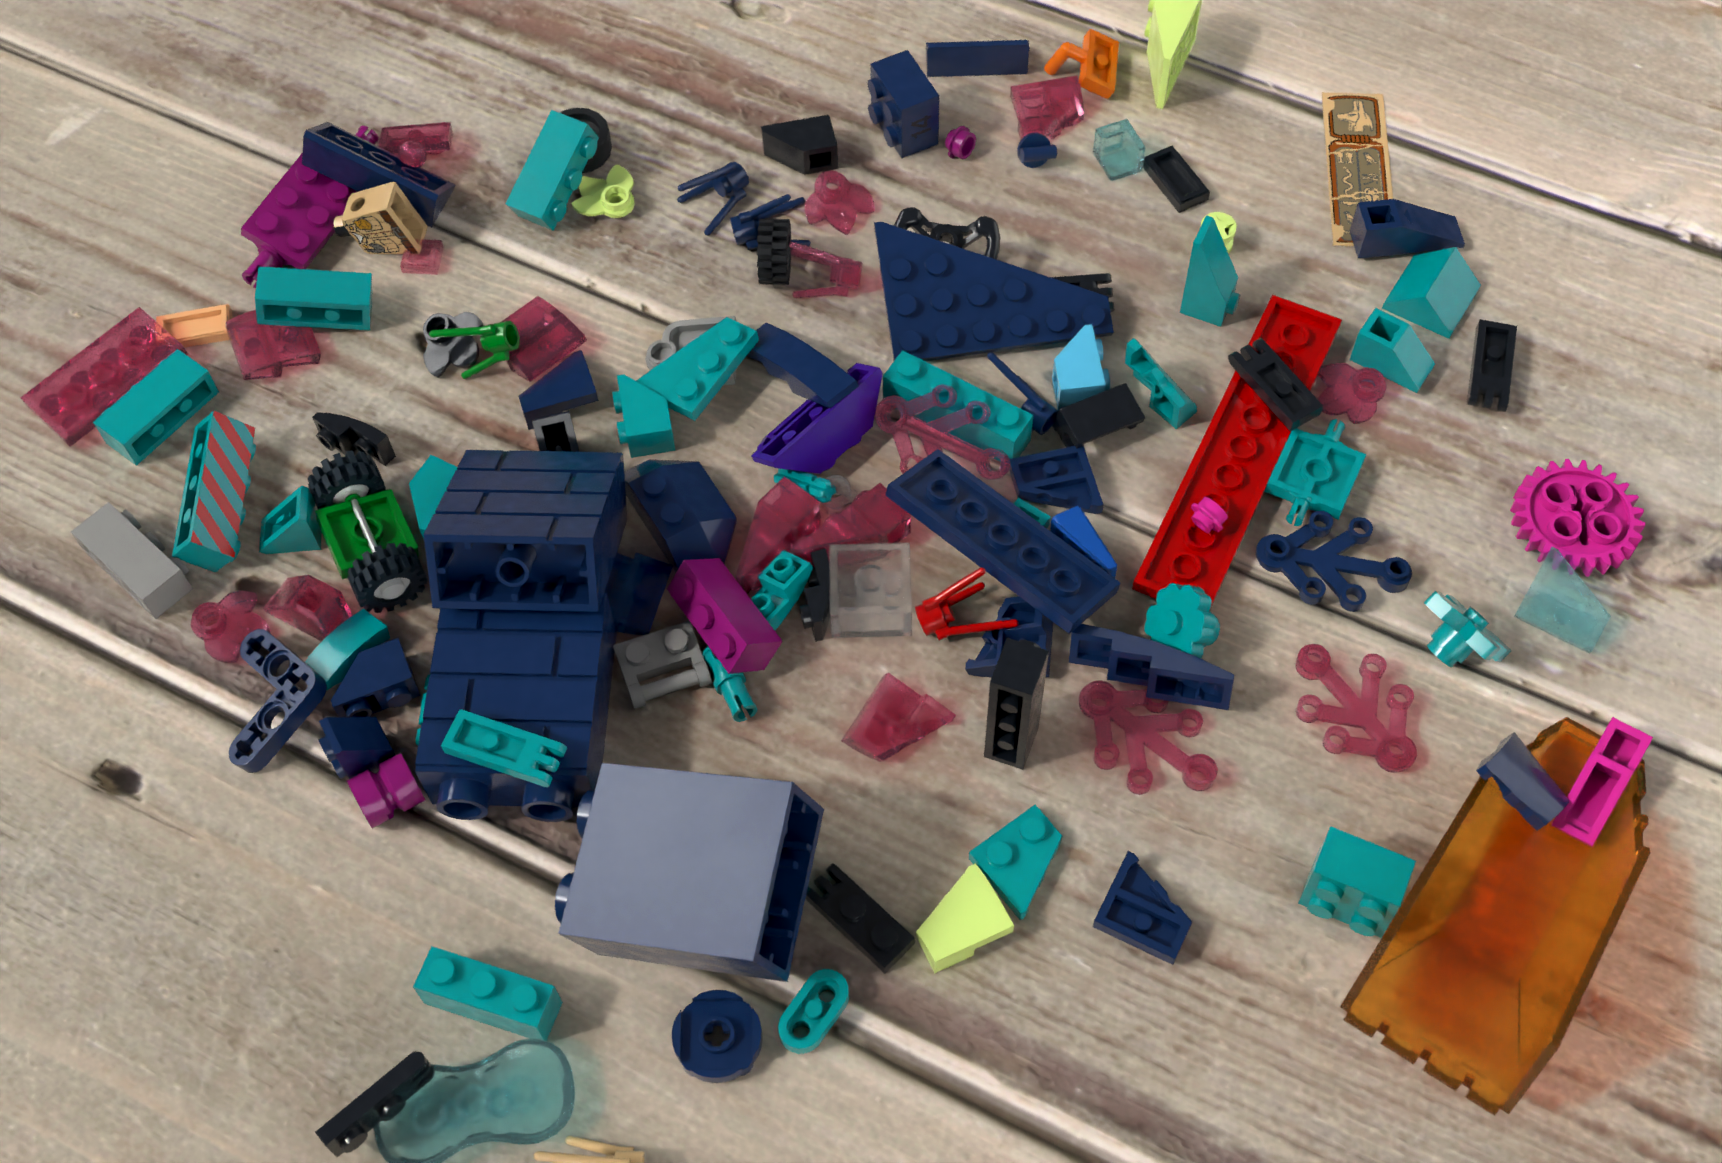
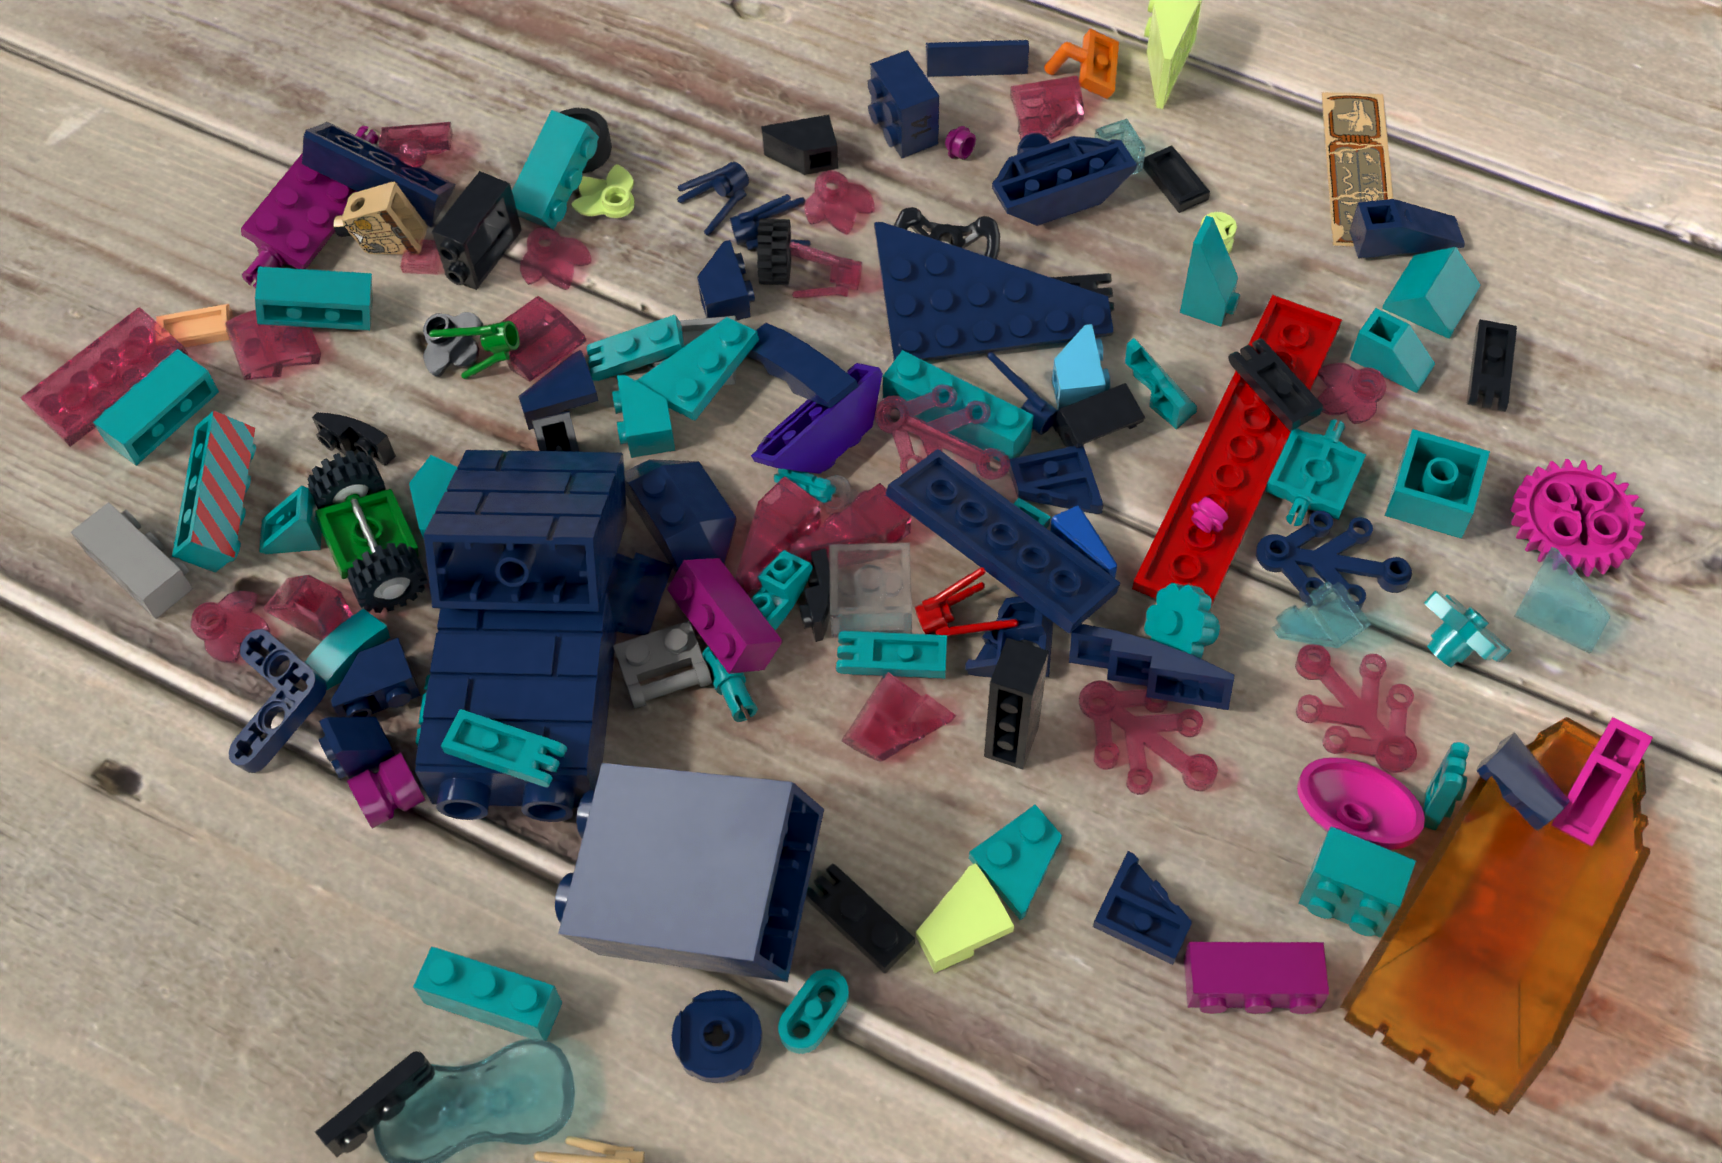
none -> black window [432,171,522,290]
none -> clear pink plate [520,227,592,290]
none -> teal hinge [586,315,685,381]
none -> dark blue slope [697,240,755,320]
none -> teal hinge [836,631,947,679]
none -> dark blue wedge [992,136,1137,226]
none -> magenta brick [1184,942,1329,1014]
none -> clear light blue slope [1272,581,1372,648]
none -> dark pink dish [1297,758,1425,850]
none -> teal brick [1384,429,1490,539]
none -> teal hinge [1422,742,1470,831]

